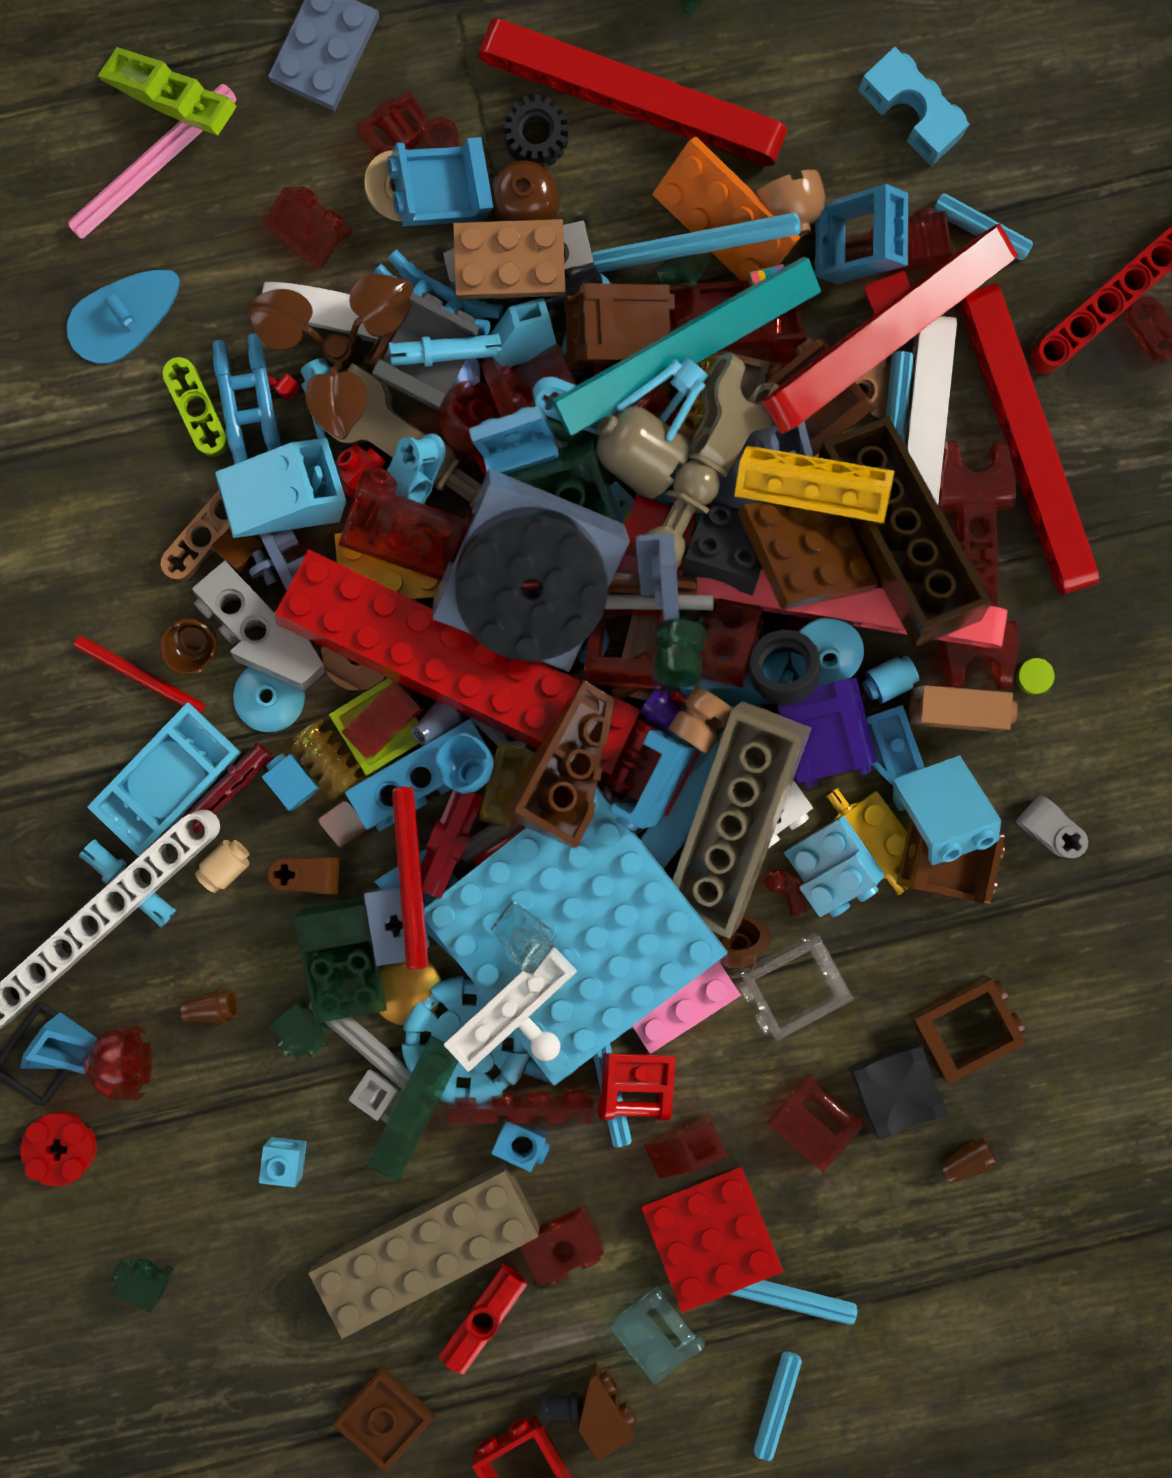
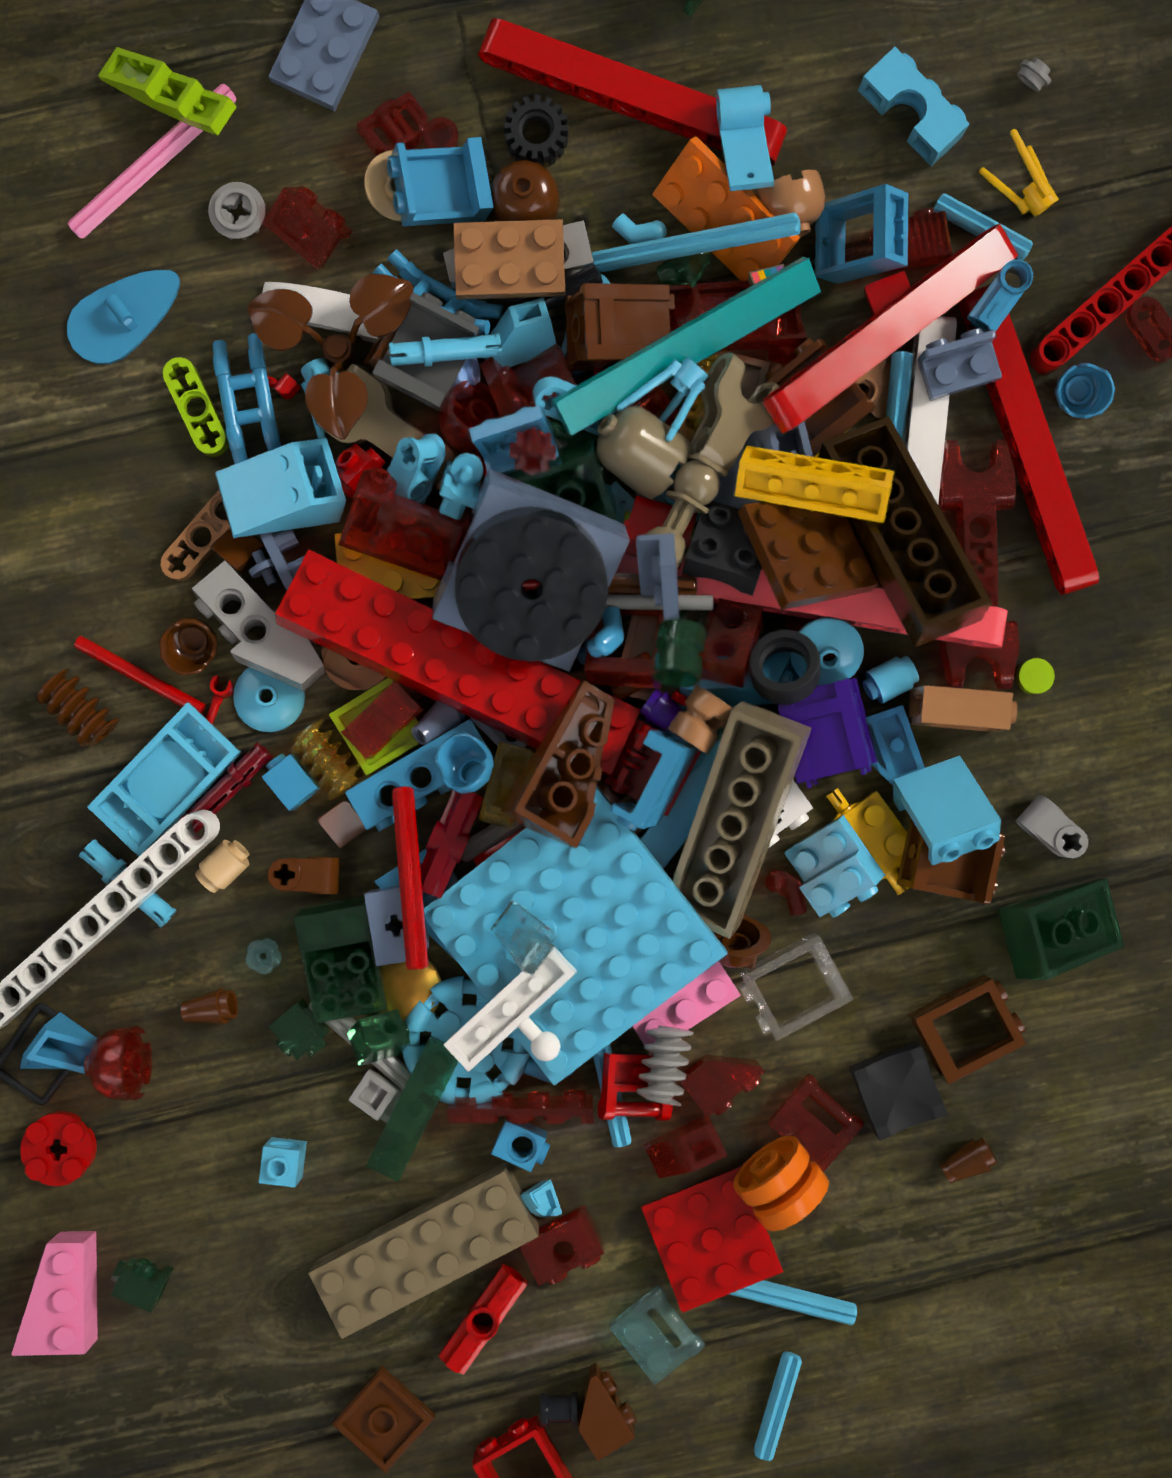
none -> bright pink wedge [11,1231,98,1356]
none -> reddish brown piece [36,668,120,747]
none -> red hand [206,675,234,725]
none -> light grey gear [208,182,266,240]
none -> clear light blue plate [246,938,281,974]
none -> clear green brick [347,1009,410,1066]
none -> medium azure hips [439,453,483,520]
none -> clear red gear [509,427,556,476]
none -> medium azure tile [521,1179,562,1218]
none -> dark azure arm [587,607,624,658]
none -> medium azure arm [612,213,667,244]
none -> light grey piece [636,1025,694,1106]
none -> clear red slope [680,1054,765,1118]
none -> medium azure door [716,85,774,191]
none -> orange wheel [733,1135,829,1232]
none -> sand blue bracket [917,328,1002,401]
none -> dark azure piece [967,259,1033,332]
none -> yellow plant [979,129,1059,217]
none -> clear green slope [998,878,1124,980]
none -> light grey plate [1017,58,1051,92]
none -> dark azure hair [1054,363,1115,419]

